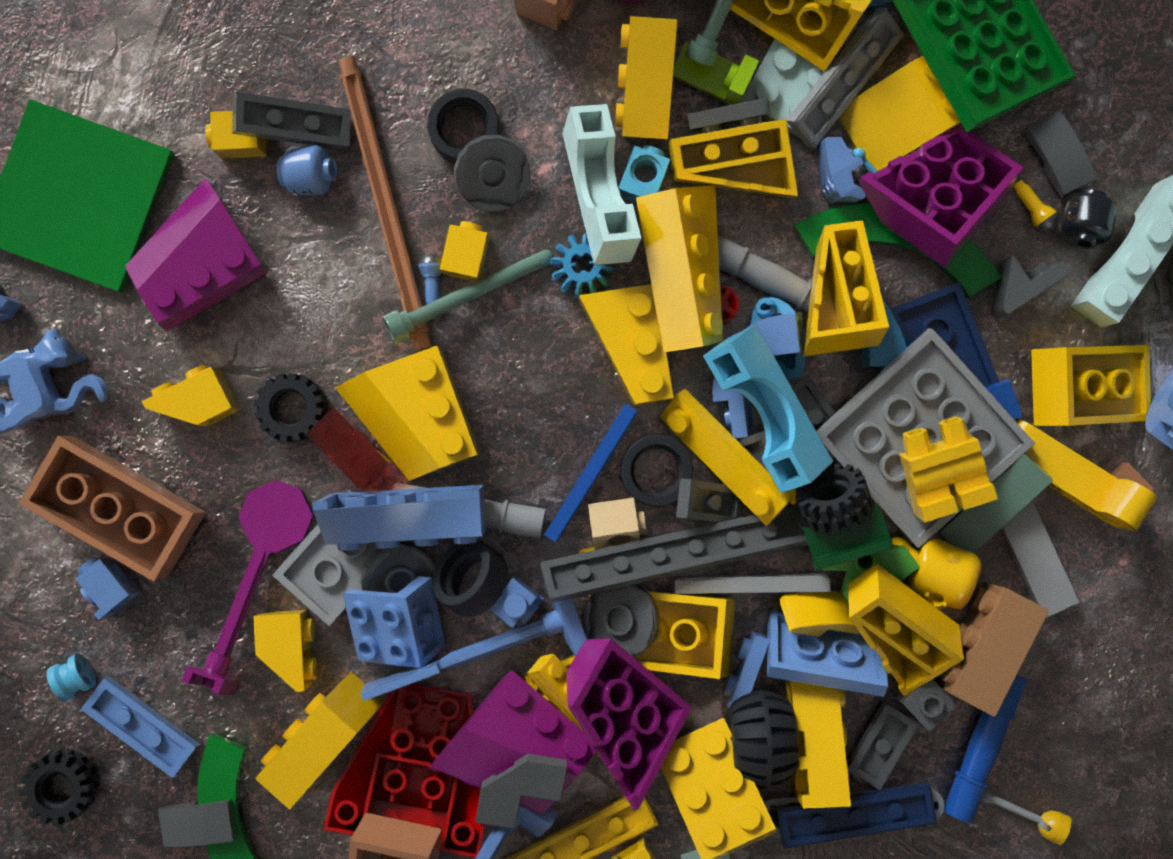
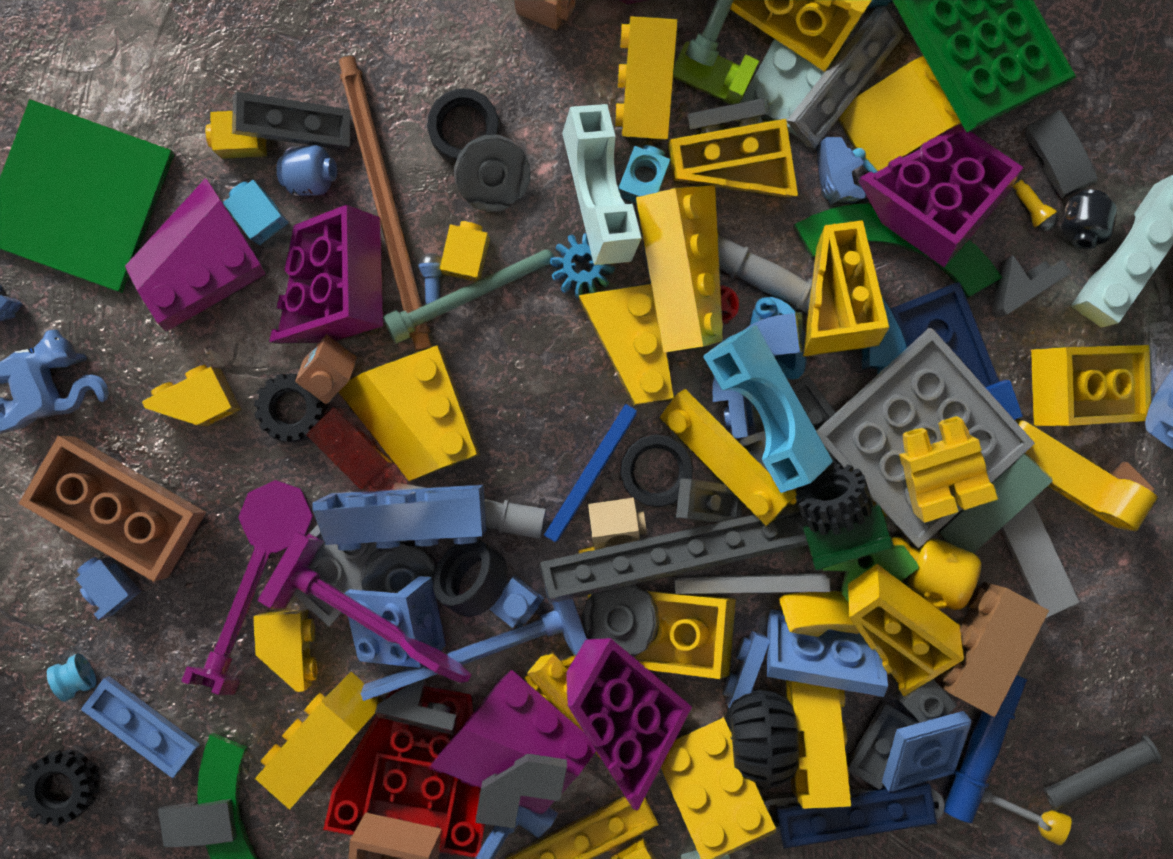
none -> medium azure brick [223,180,289,245]
none -> magenta piece [257,532,472,683]
none -> magenta wedge [269,205,383,344]
none -> nougat brick [295,334,357,404]
none -> dark grey slope [375,678,458,736]
none -> medium blue tile [882,711,972,792]
none -> dark grey pin [1043,735,1162,811]

